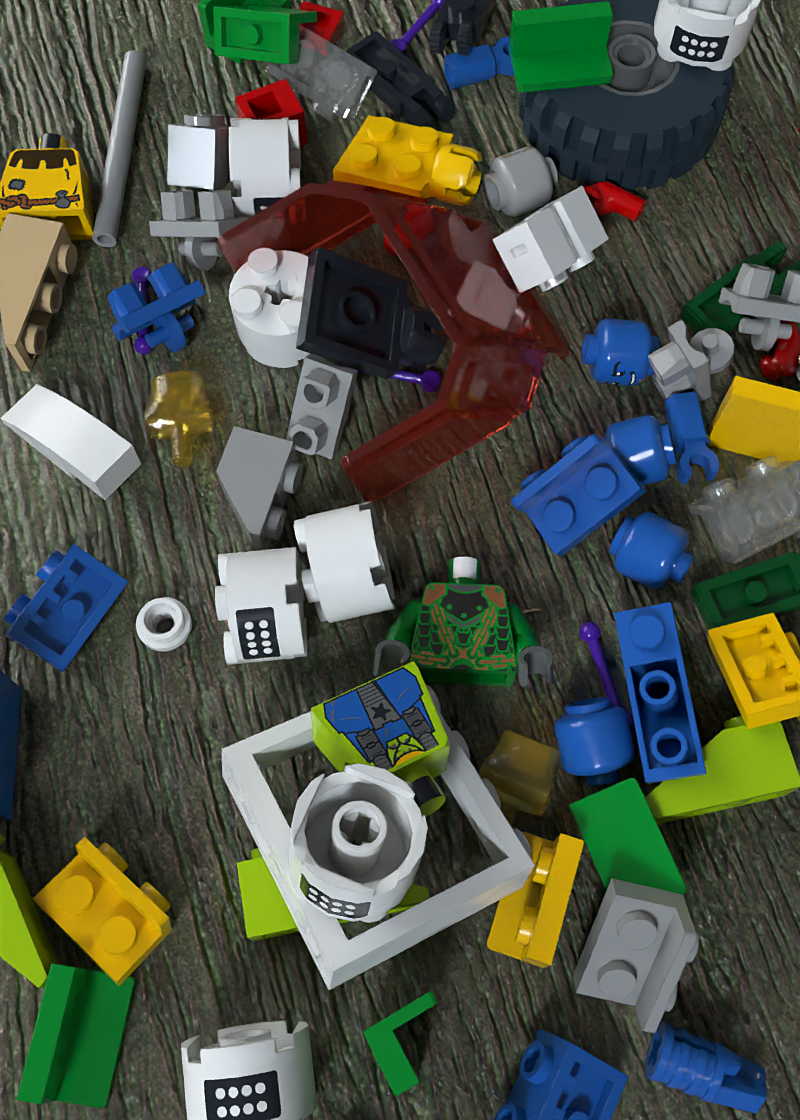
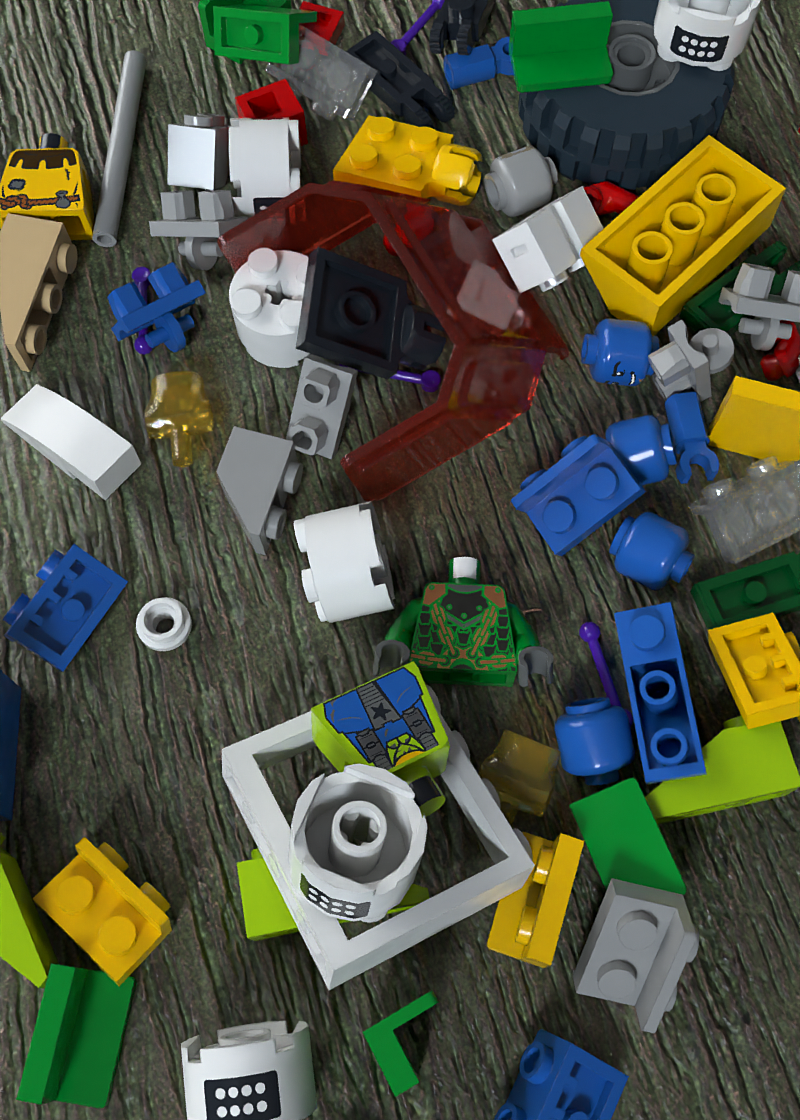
white brick [215,547,308,665] -> none
blue hinge [645,1021,767,1113] -> none
none -> yellow slope [580,135,786,336]

